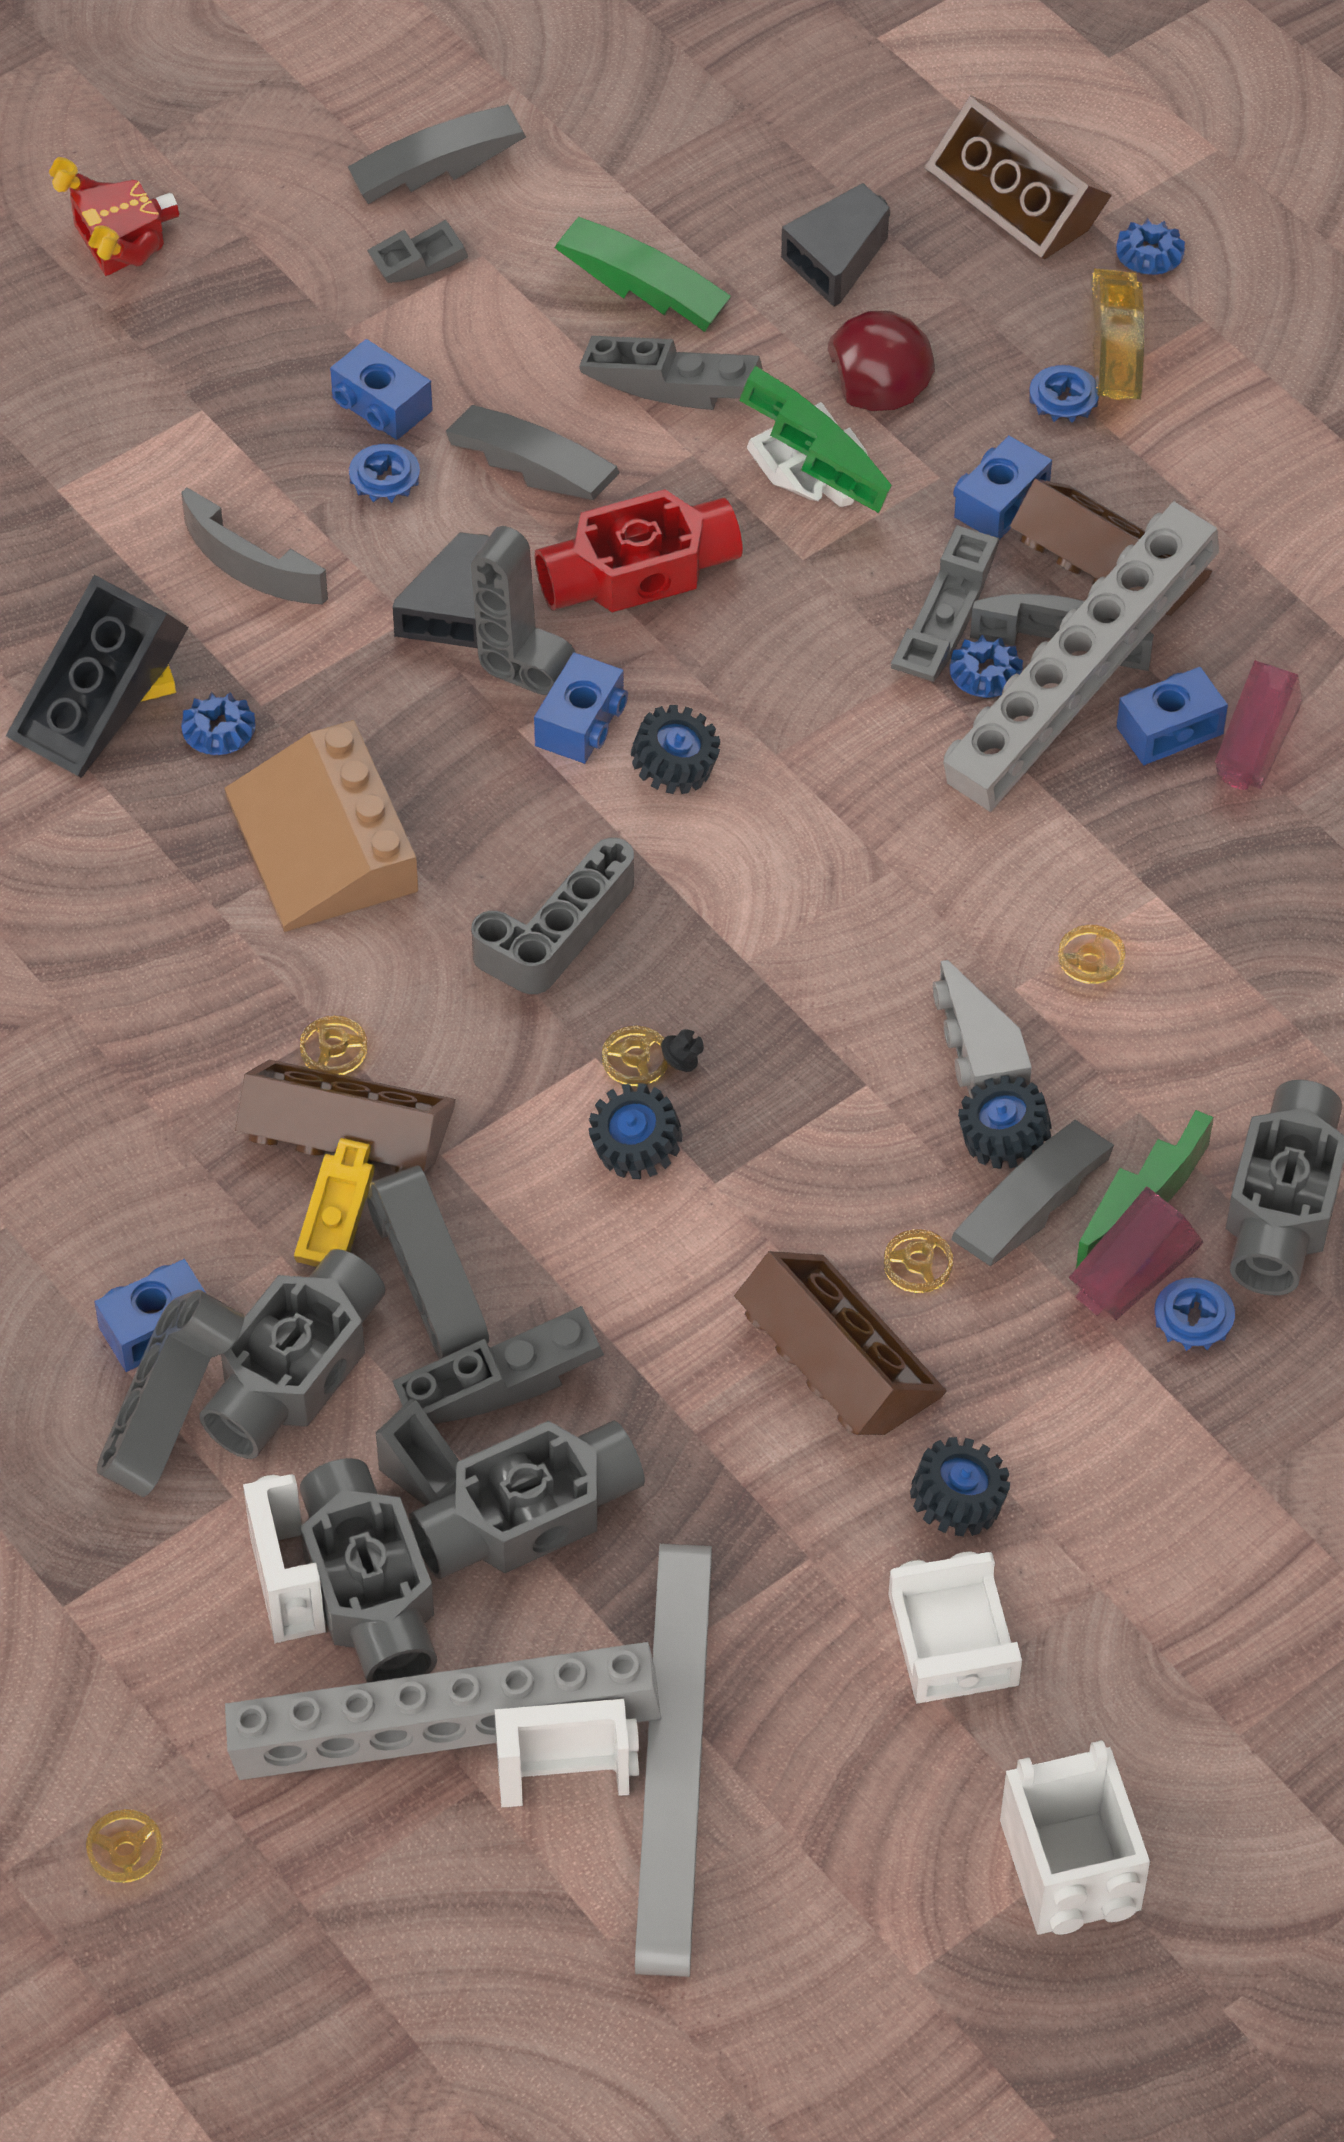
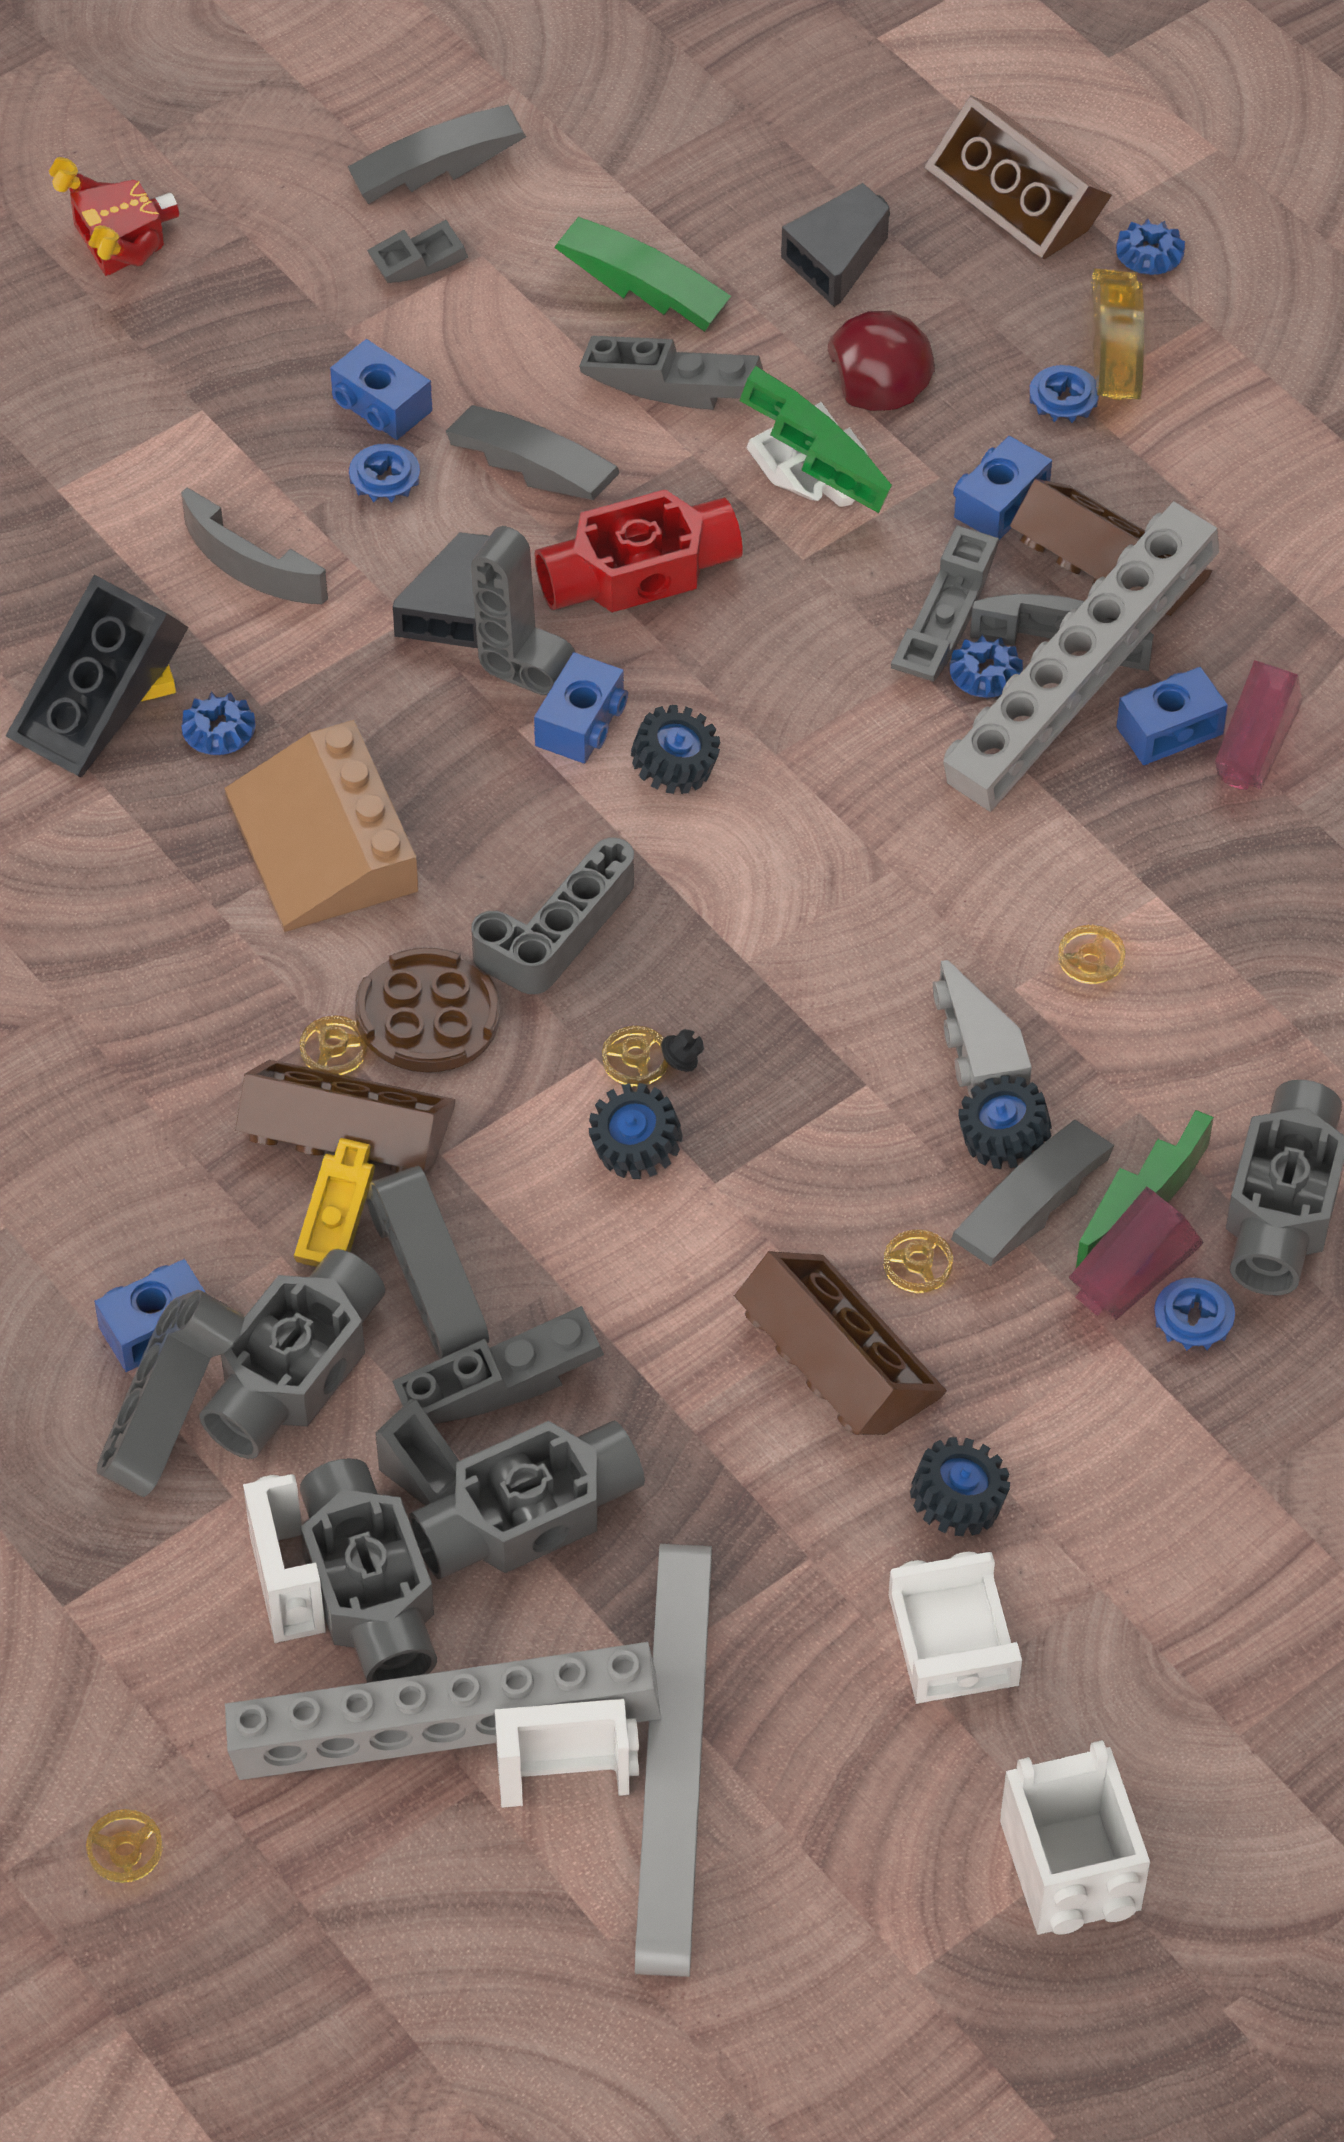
none -> reddish brown tile [355,948,500,1073]

